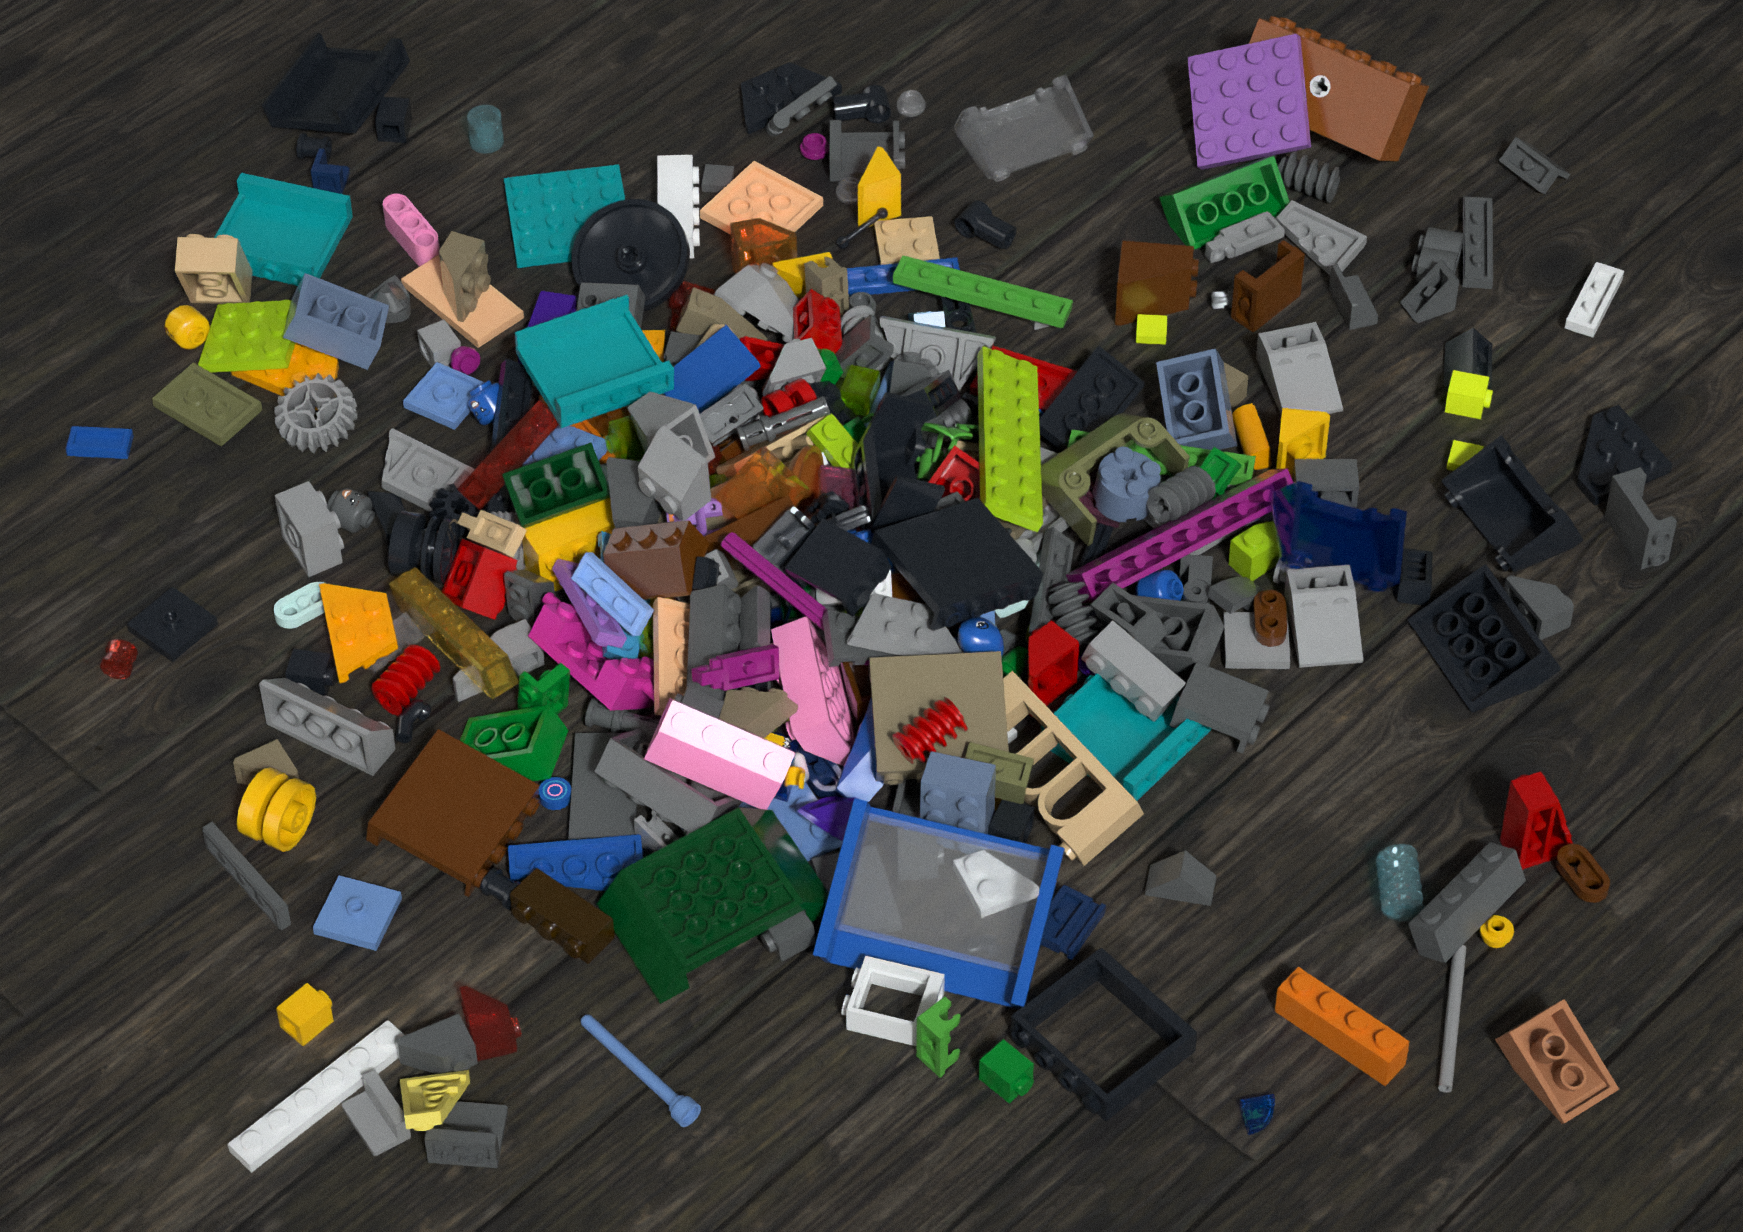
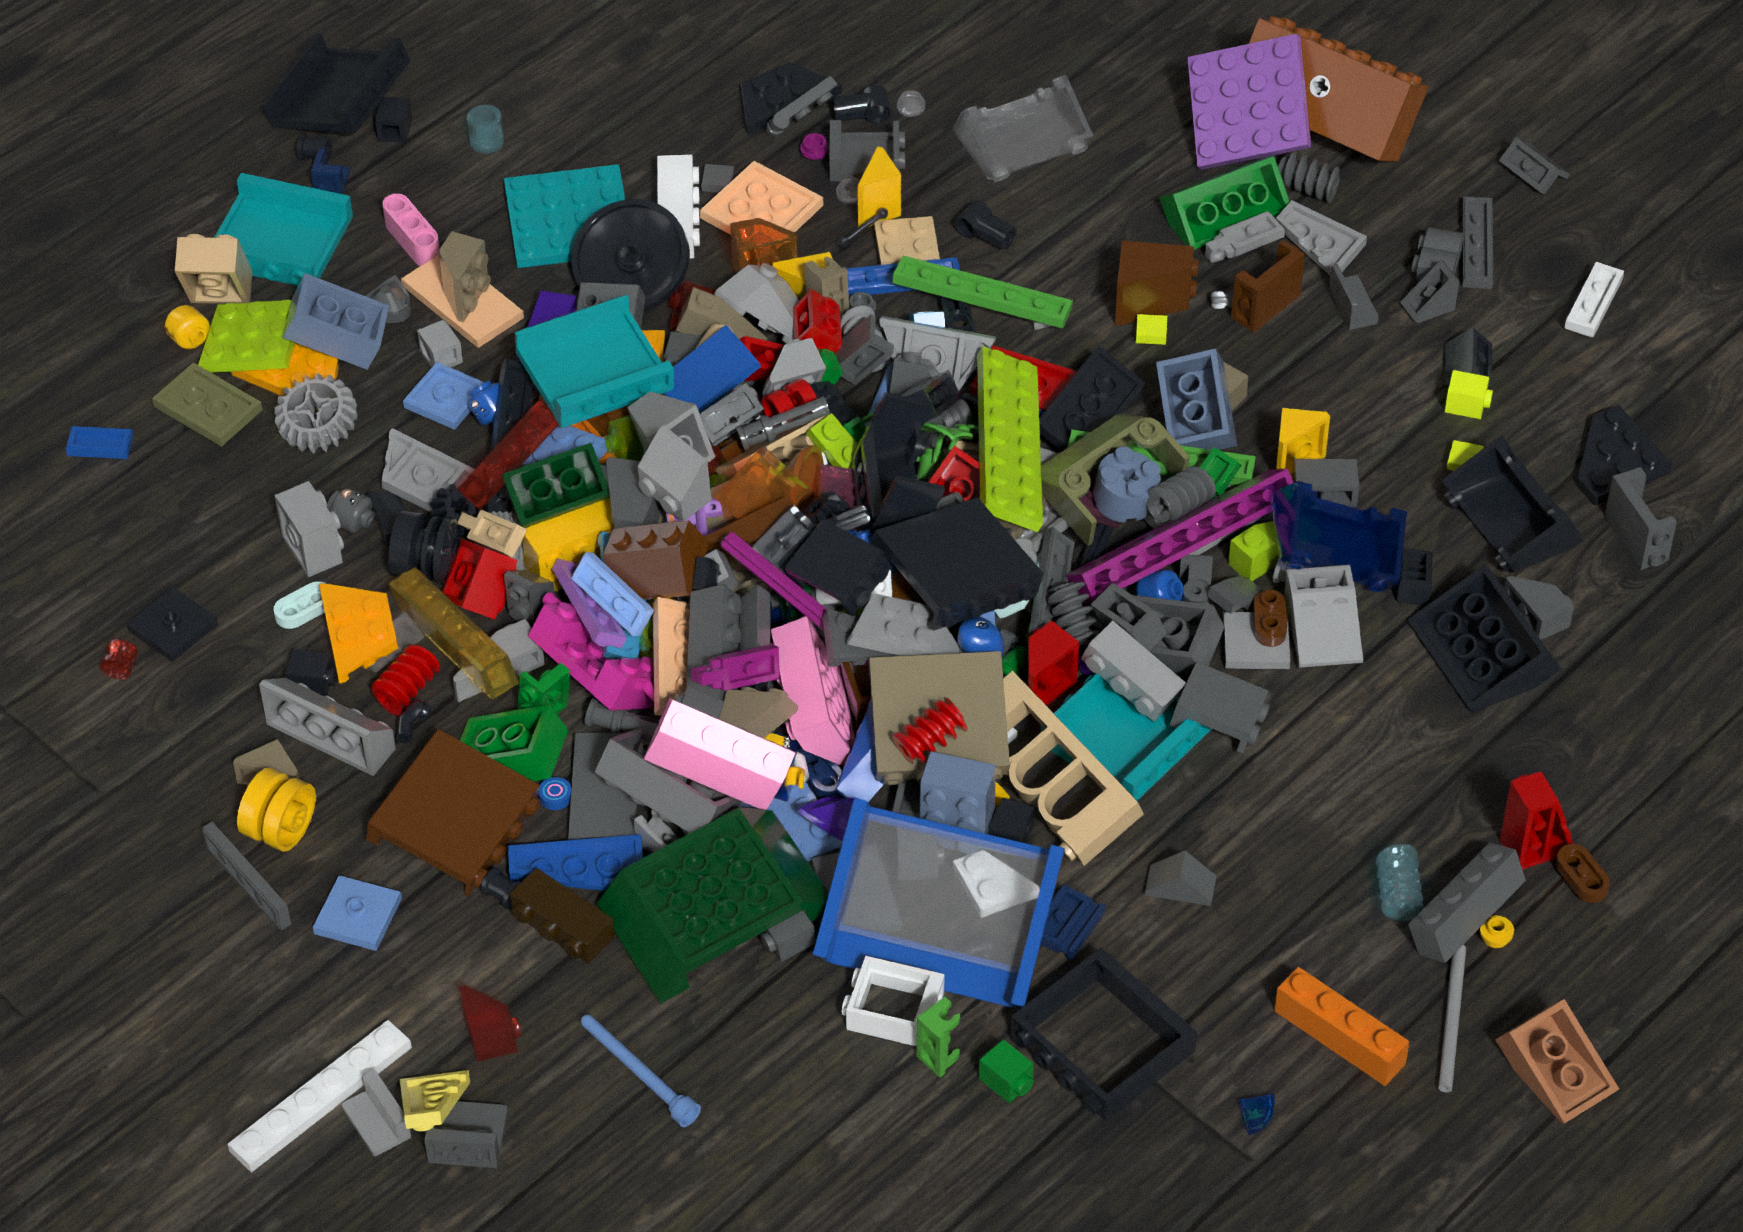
yellow brick [276,983,334,1046] -> none
dark grey slope [395,1014,478,1074] -> none
magenta plate [450,346,480,375] -> none
clear neon green brick [840,365,880,416] -> none
olive panel [965,742,1034,804] -> none
light orange brick [1232,403,1272,470] -> none
light grey slope [1256,322,1343,416] -> none

